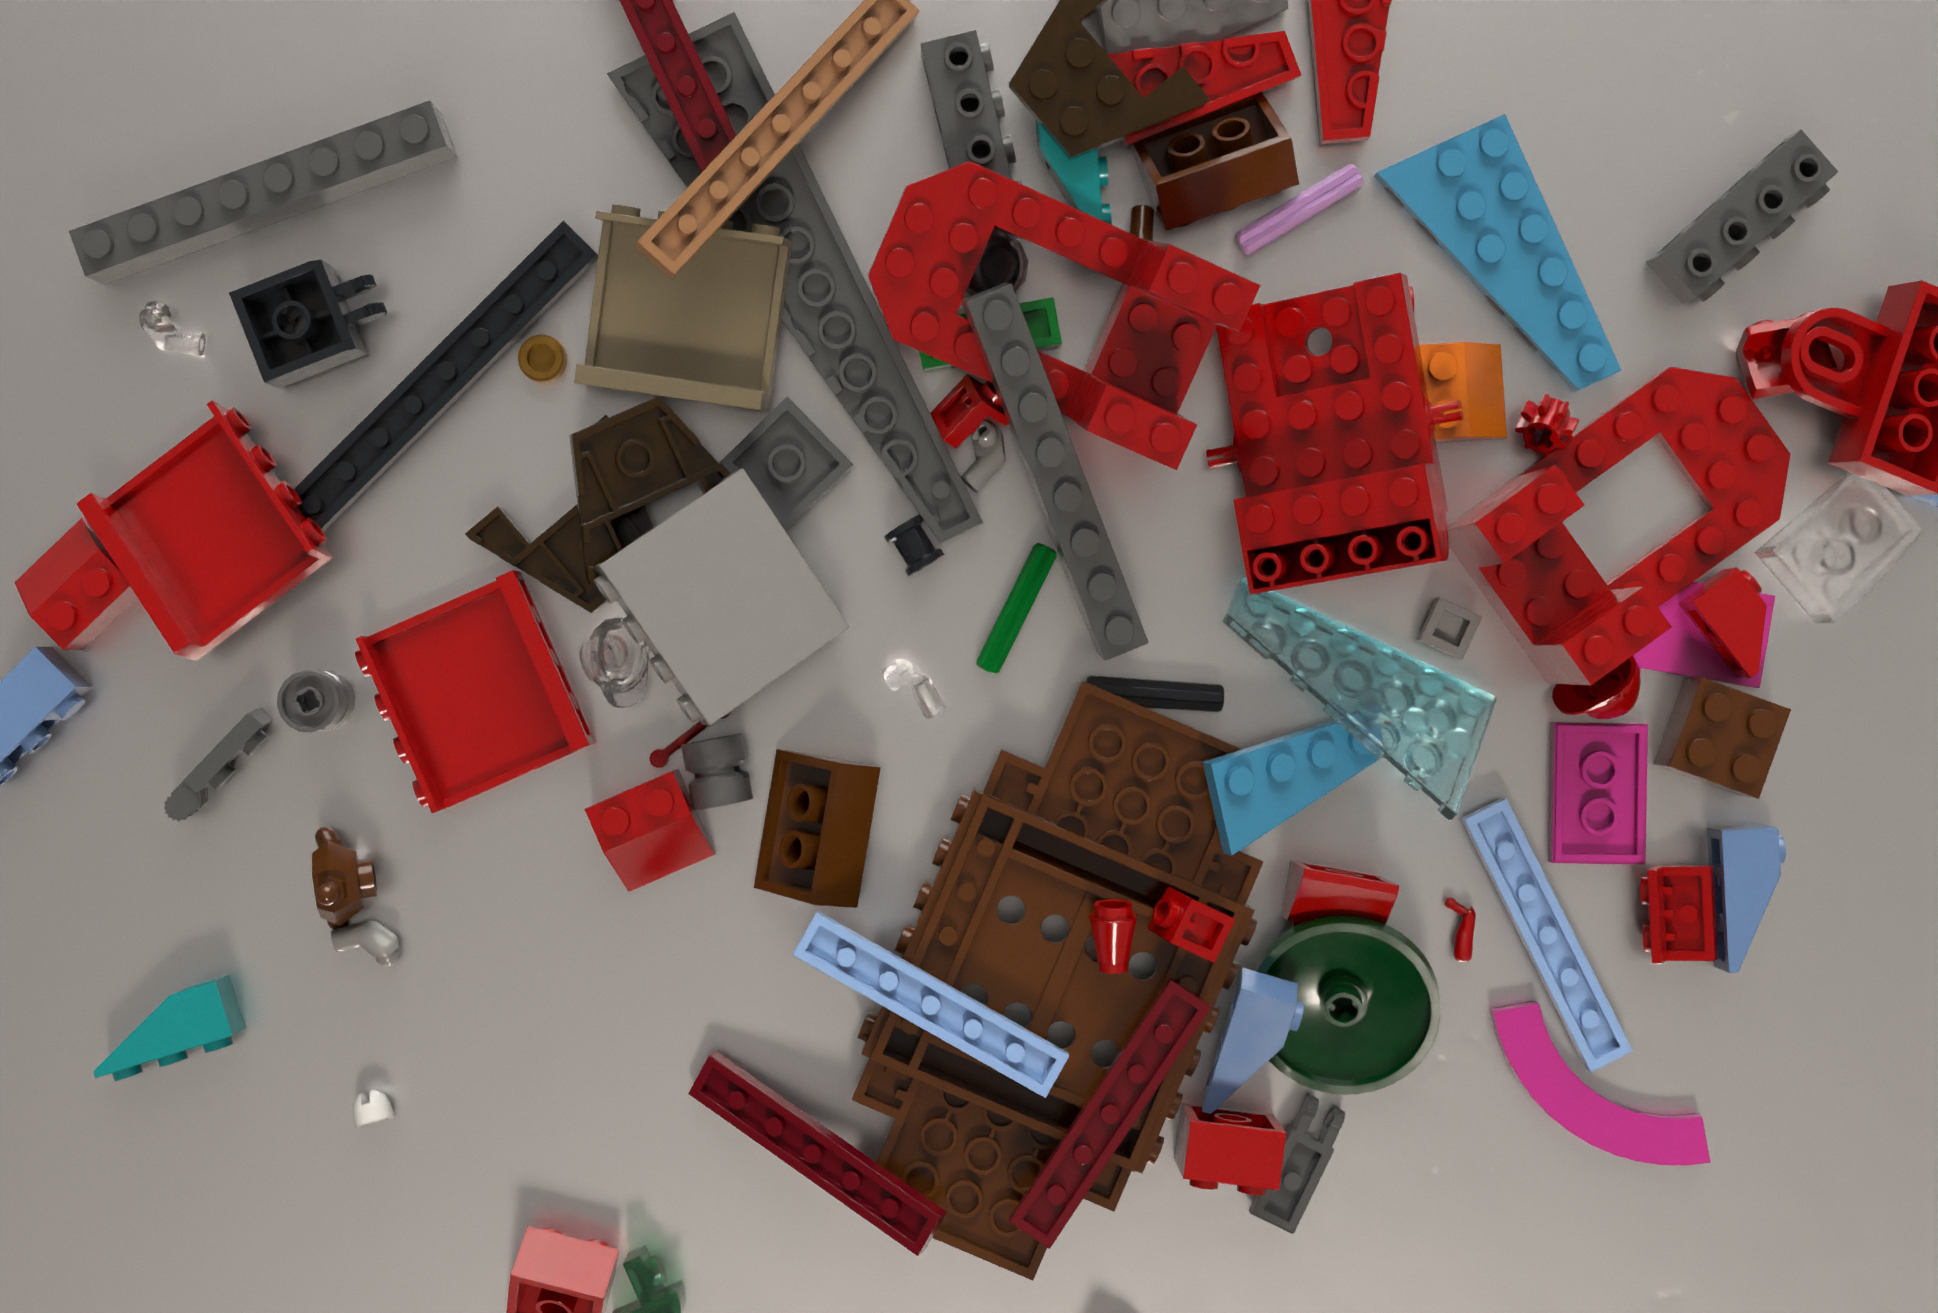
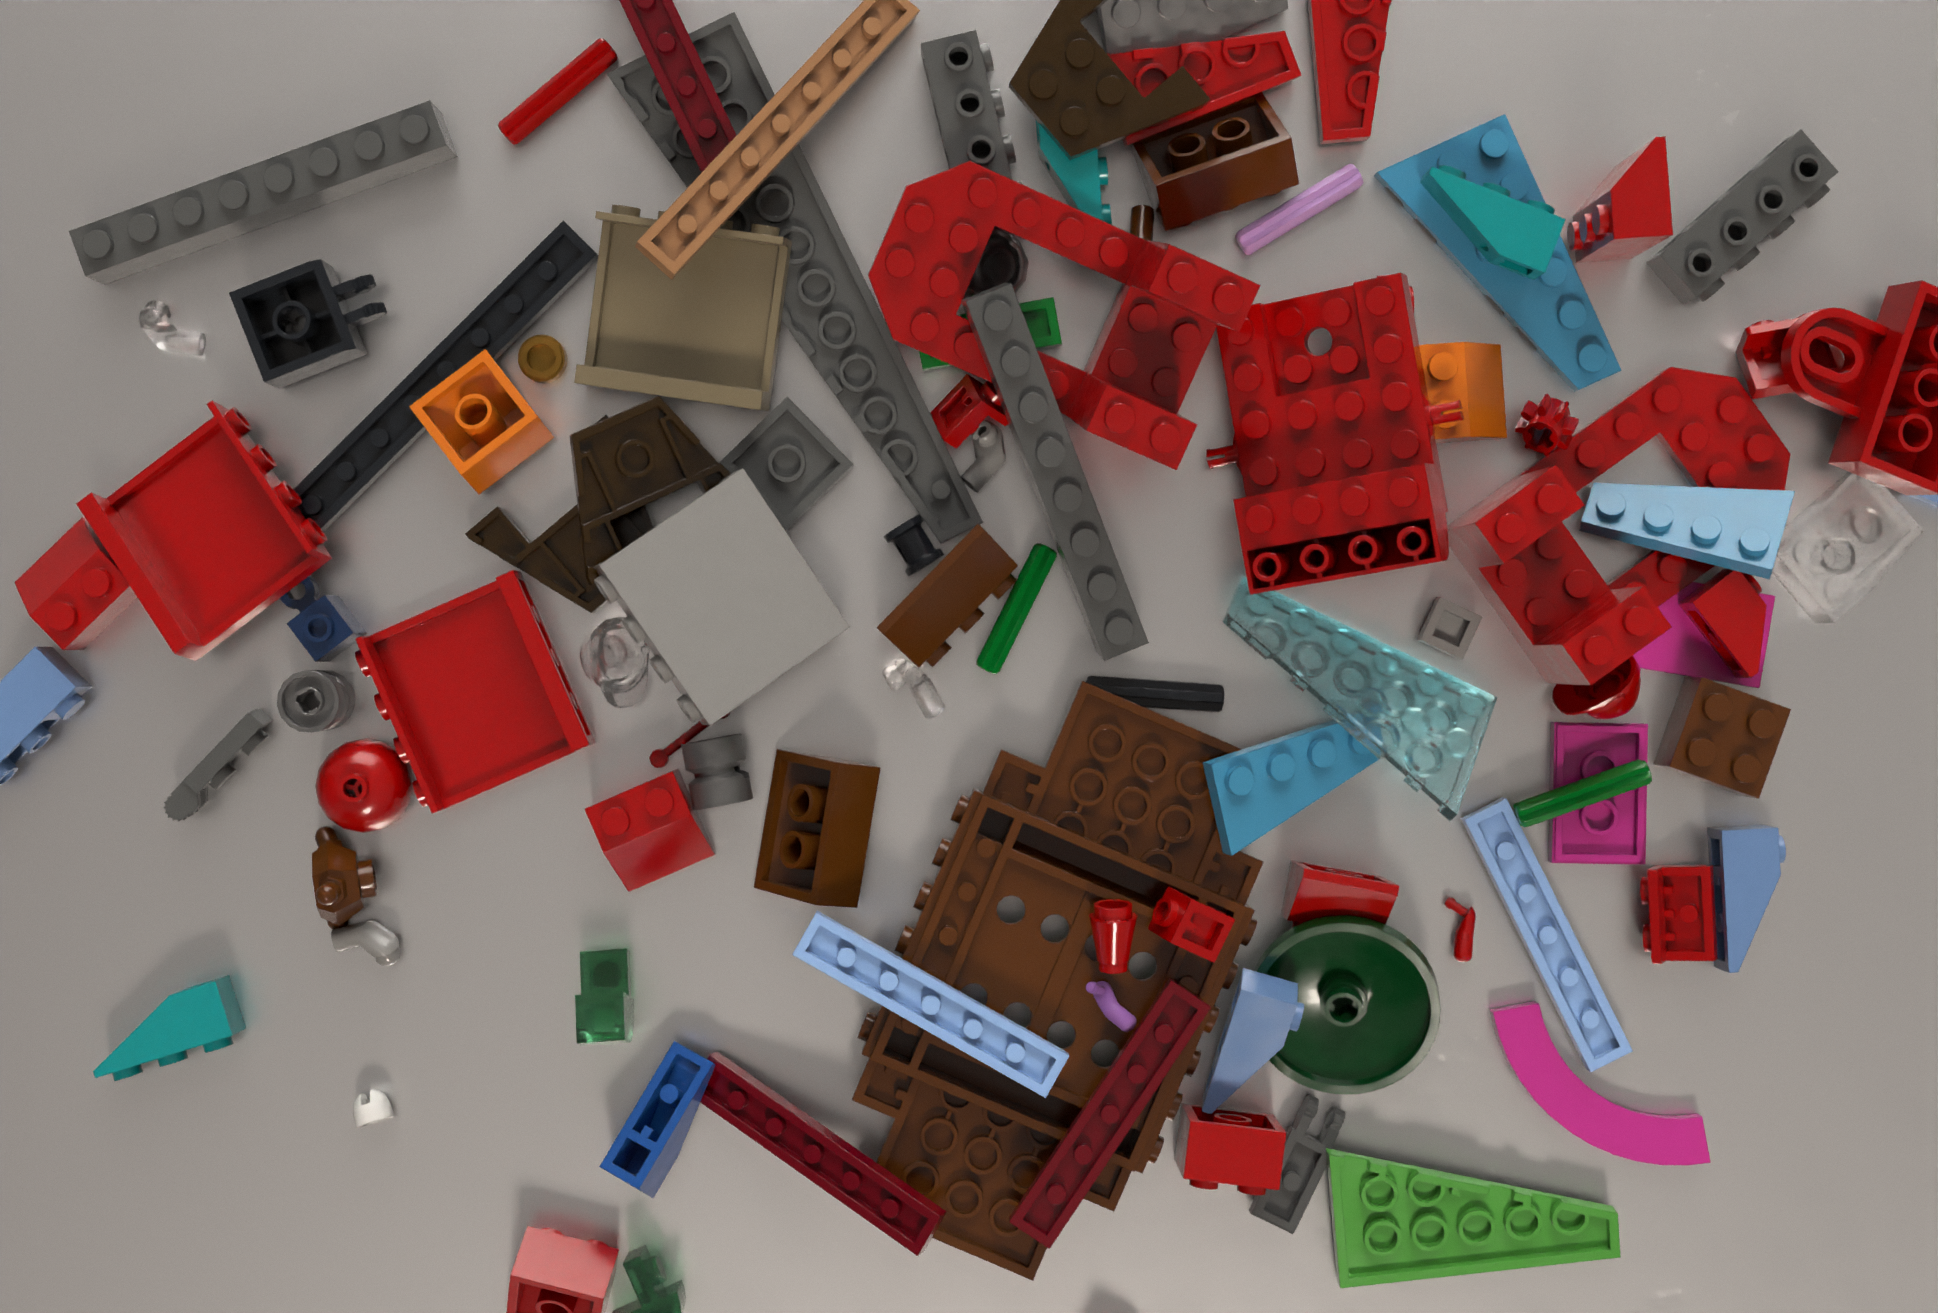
none -> dark blue brick [280,576,367,662]
none -> red cylinder [315,738,414,833]
none -> orange slope [409,349,555,494]
none -> red axle [498,38,618,145]
none -> clear green brick [575,948,634,1046]
none -> blue slope [599,1041,715,1199]
none -> reddish brown slope [877,524,1018,668]
none -> medium lavender piece [1086,981,1137,1032]
none -> bright green wing [1326,1148,1621,1288]
none -> teal slope [1420,165,1566,280]
none -> green axle [1513,759,1652,827]
none -> red slope [1567,136,1673,263]
none -> wing [1579,483,1795,580]

